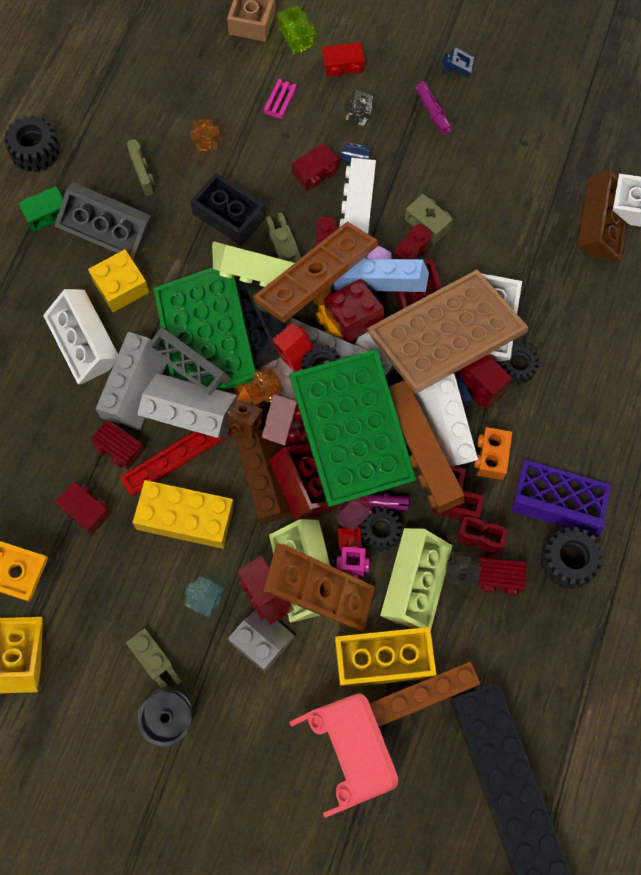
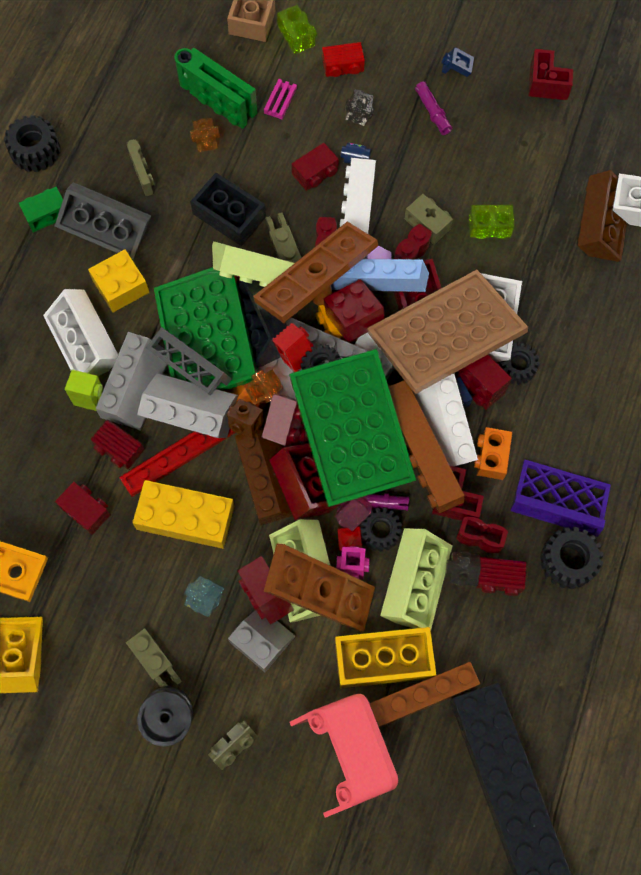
none -> lime brick [65,369,104,411]
none -> green hinge [174,47,258,129]
none -> olive hinge [208,720,257,770]
none -> clear neon green brick [469,205,514,239]
none -> dark red brick [528,49,573,100]

